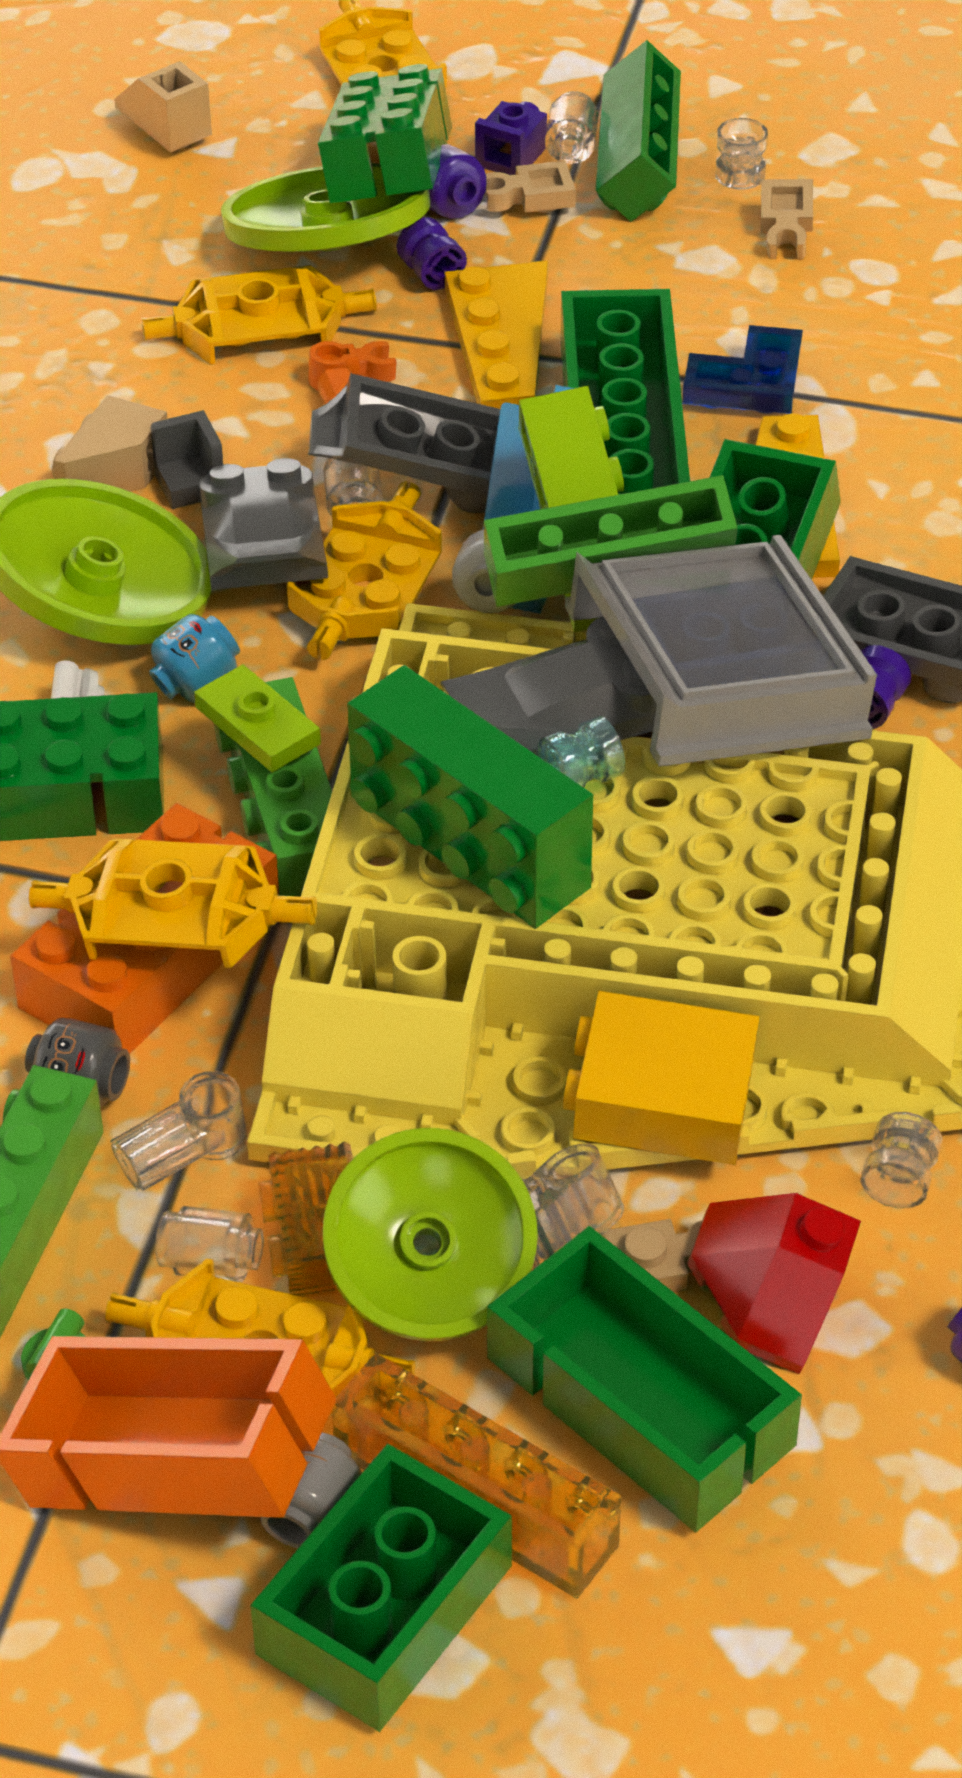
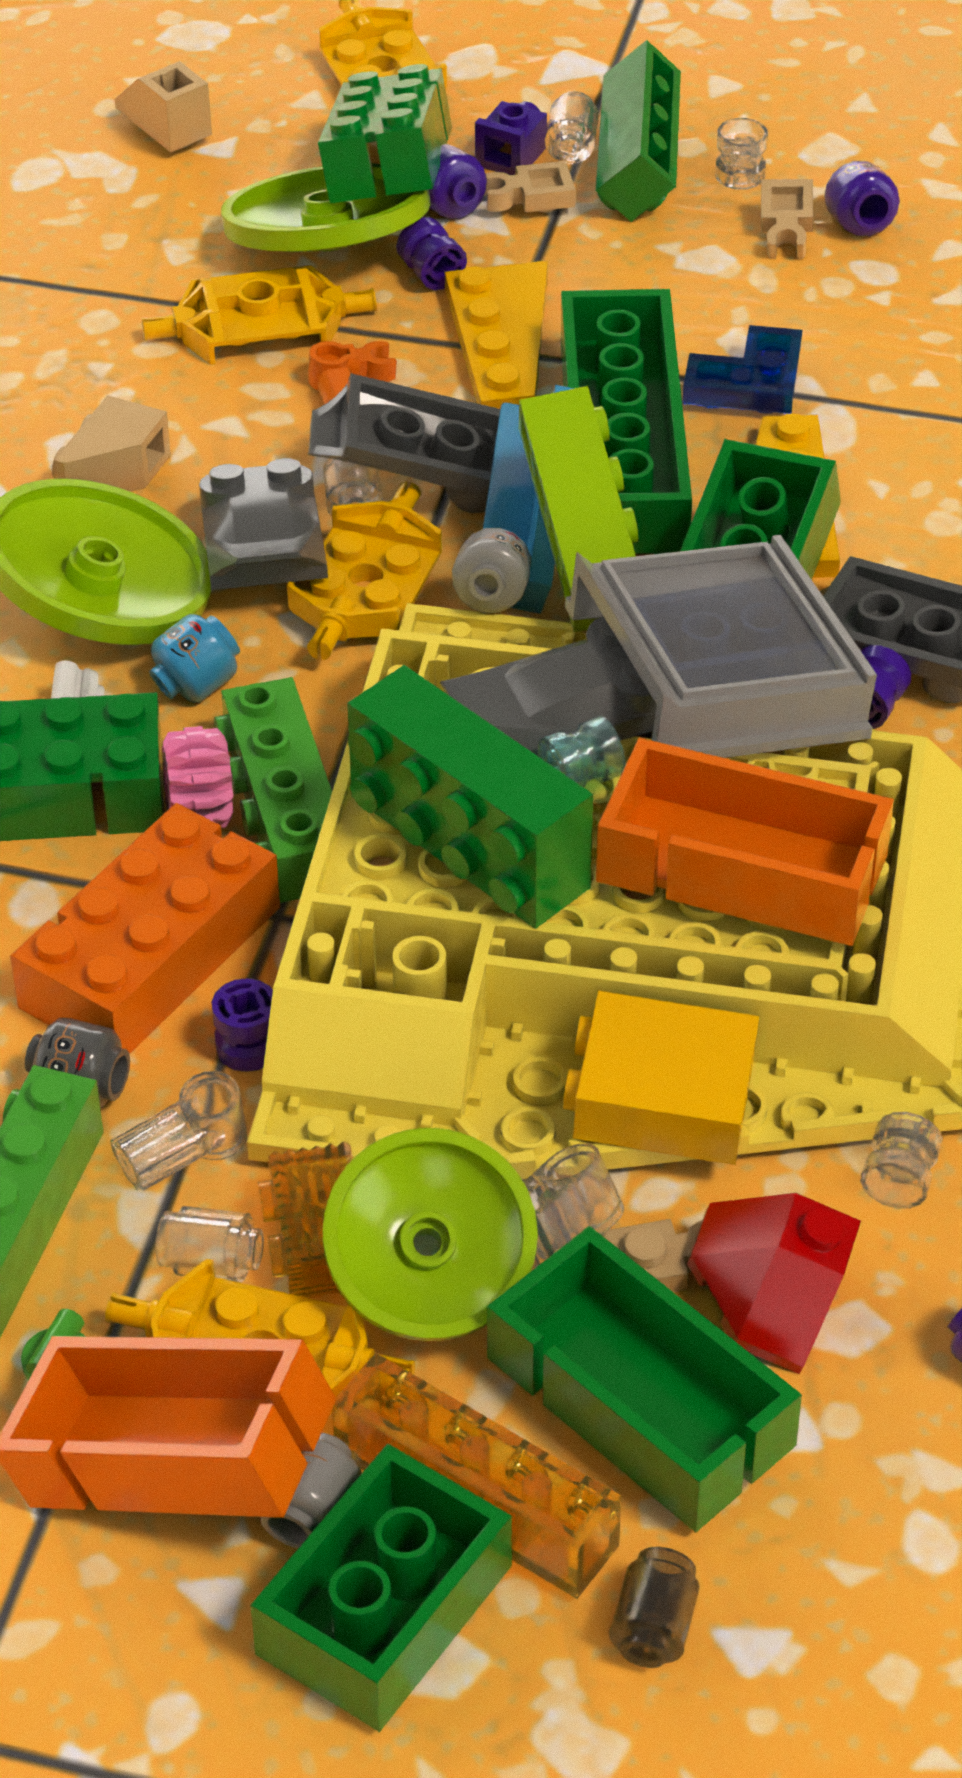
yellow plate [29,838,317,968] -> none
dark grey panel [150,410,223,509] -> none
lime plate [194,664,321,772] -> none
bright green brick [484,475,738,607] -> none
none -> bright pink gear [162,726,234,828]
none -> dark purple wheel [211,978,273,1072]
none -> orange piece [596,738,894,946]
none -> clear smoke brick [609,1547,700,1668]
none -> dark purple head [824,161,900,236]

